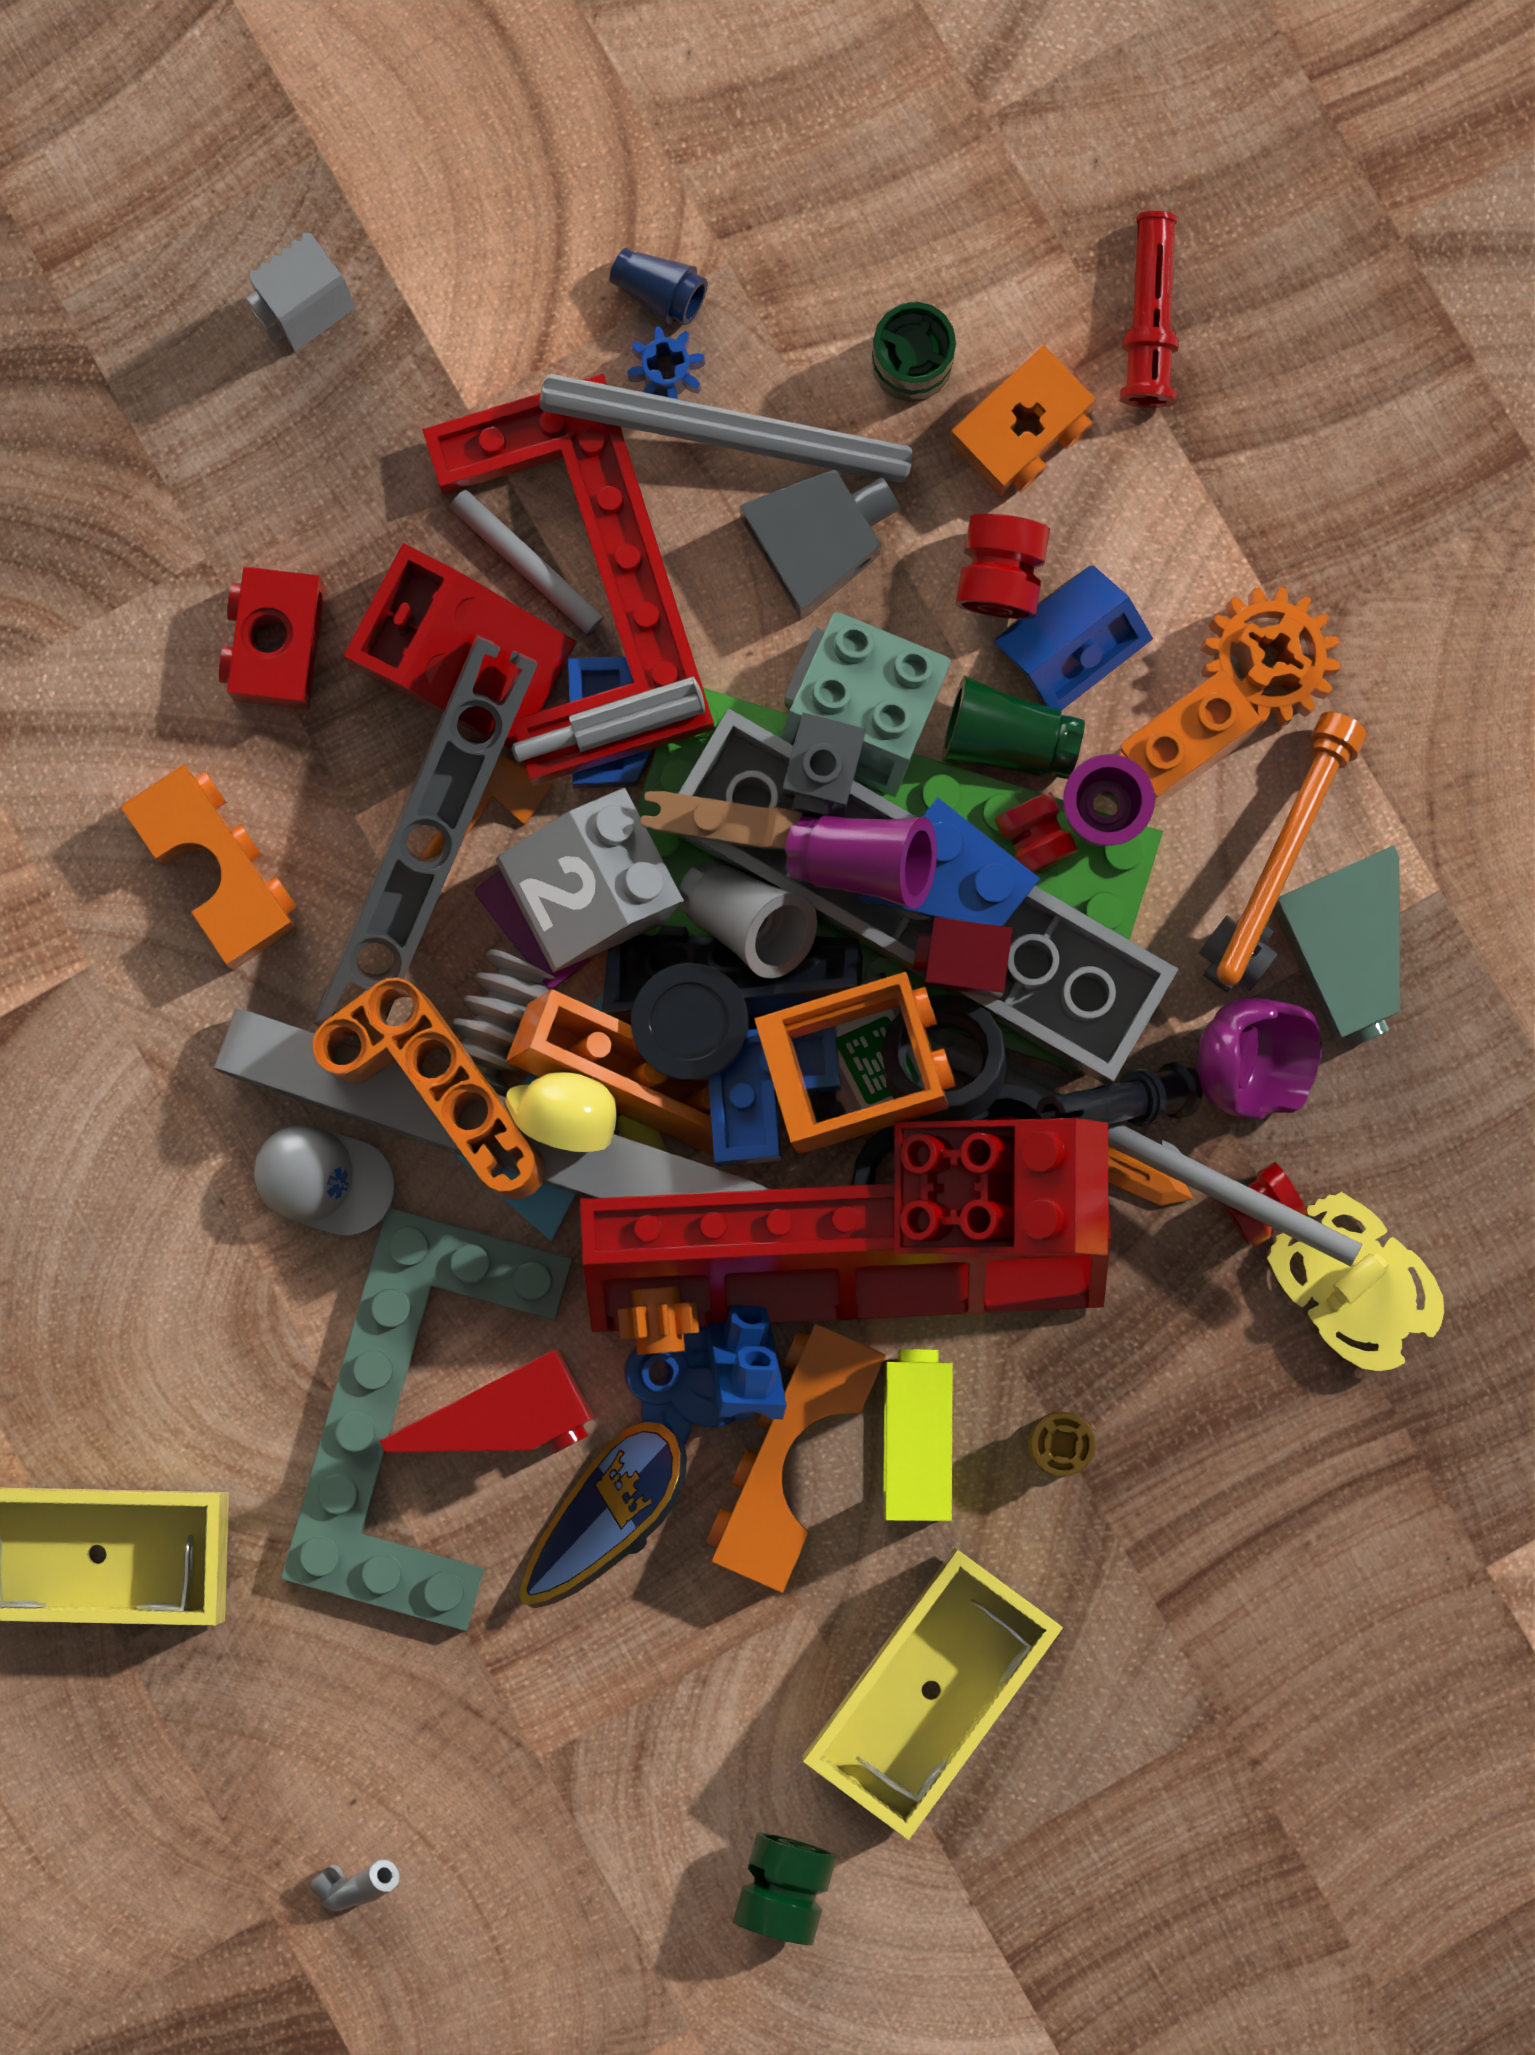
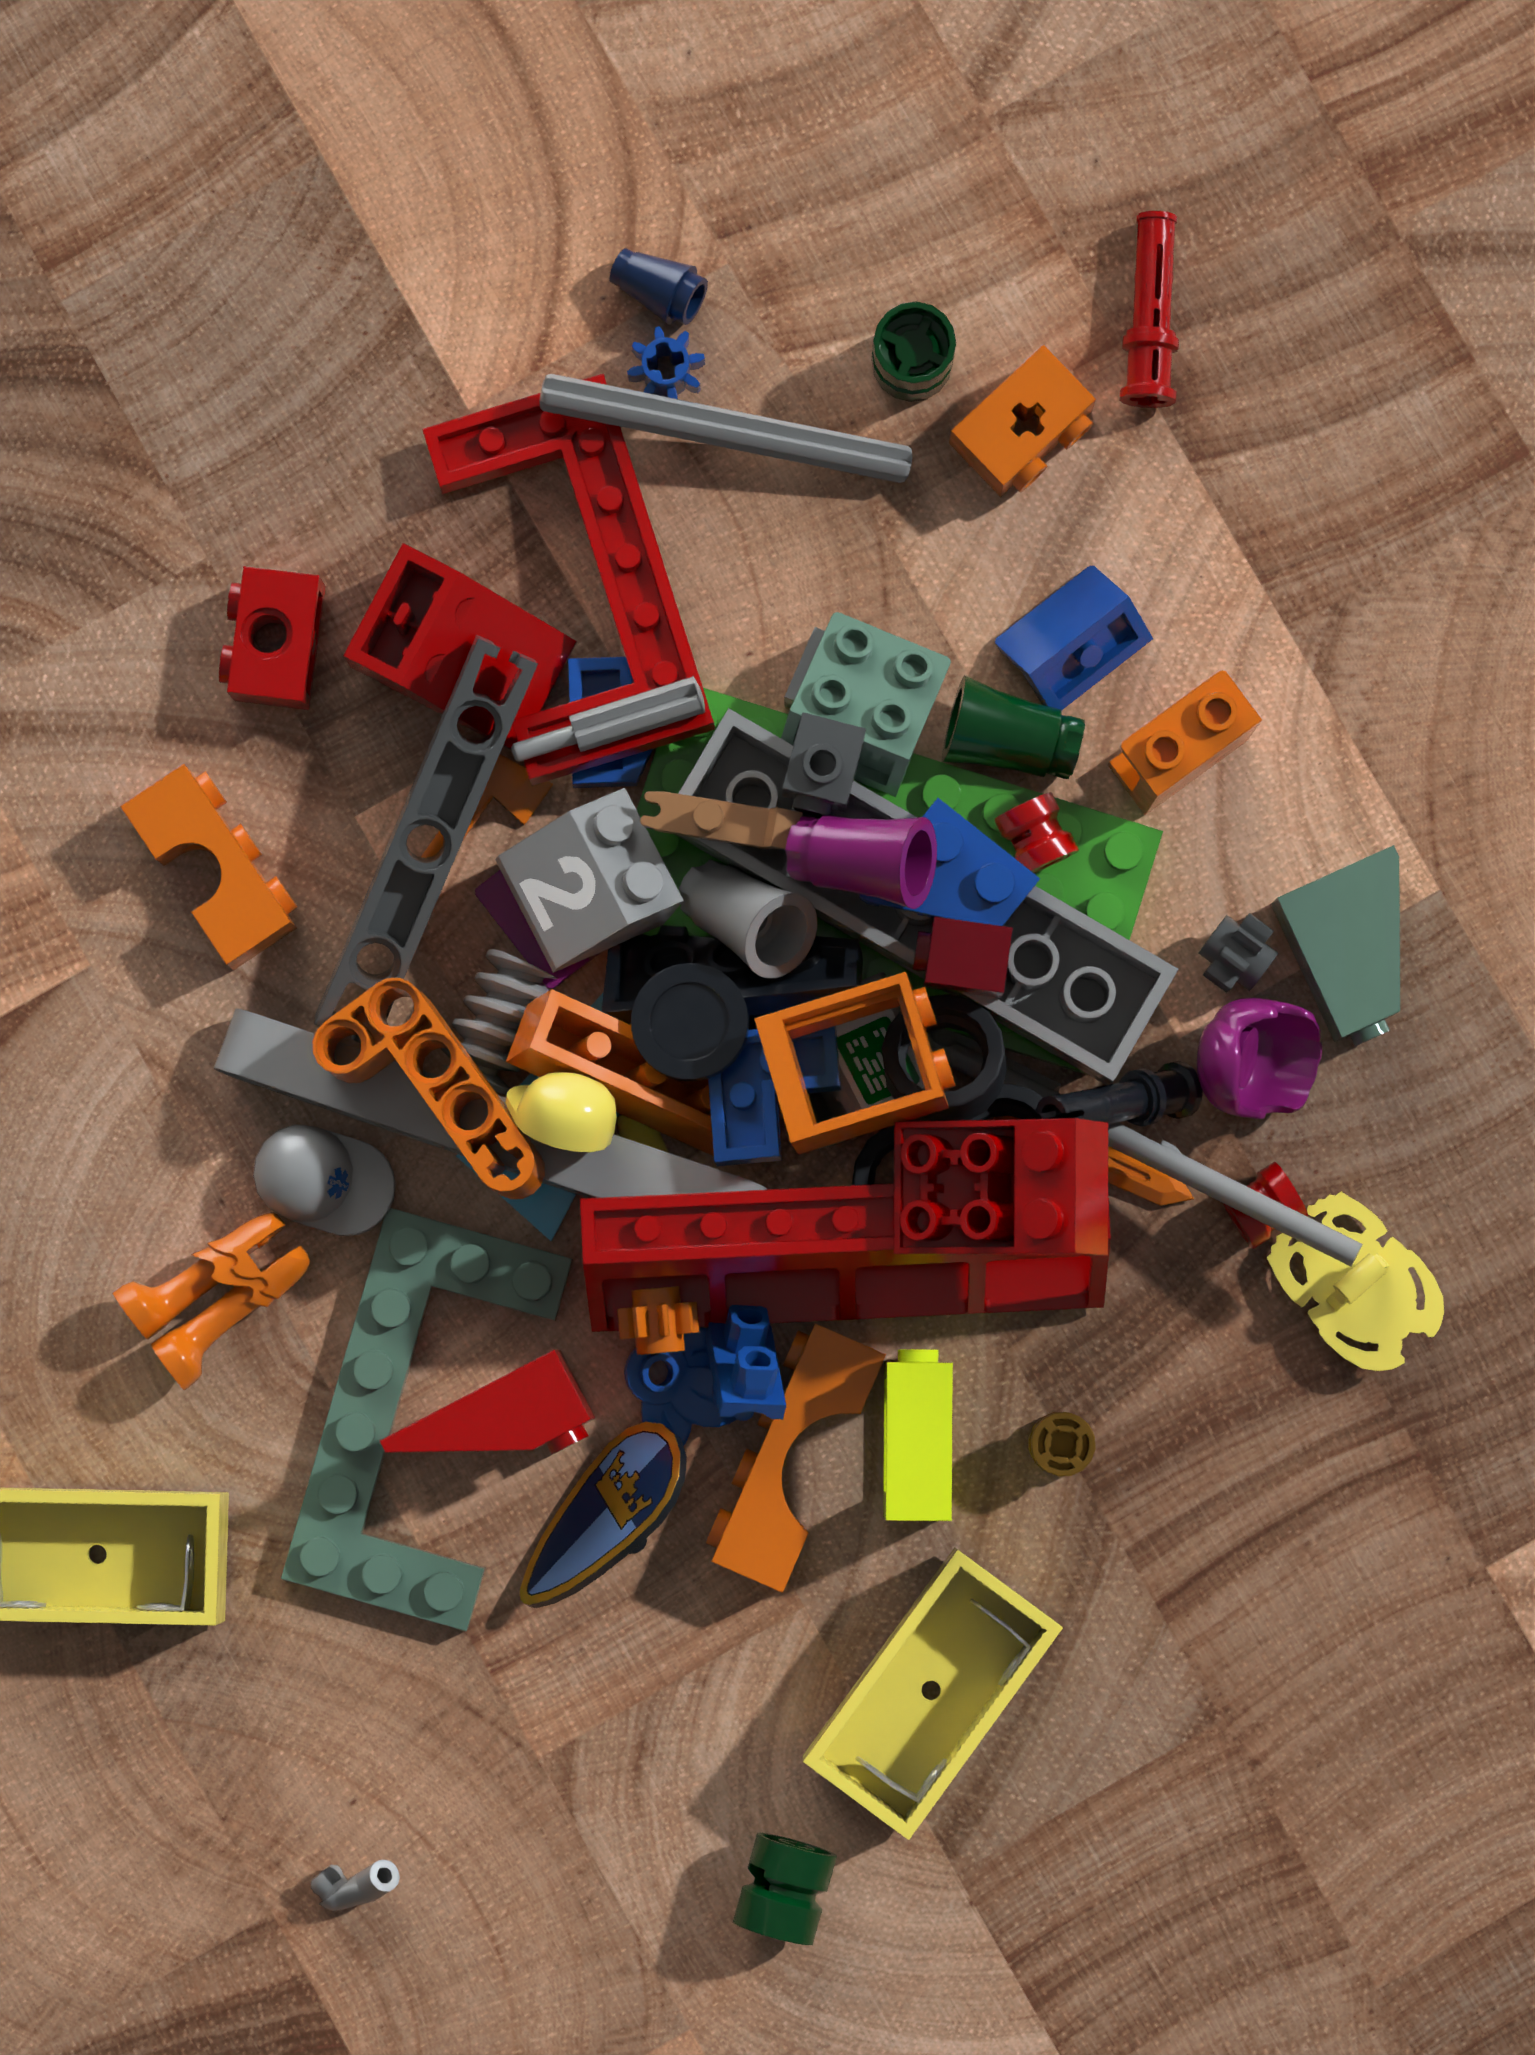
light grey brick [246,232,356,351] -> none
light grey bar [449,489,604,635] -> none
dark grey torso [740,470,900,620] -> none
red wheel [955,513,1050,619] -> none
magenta plant [1063,754,1155,847] -> none
orange gear [1200,587,1341,727] -> none
orange piece [1217,712,1367,986] -> none
none -> orange piece [112,1212,310,1390]

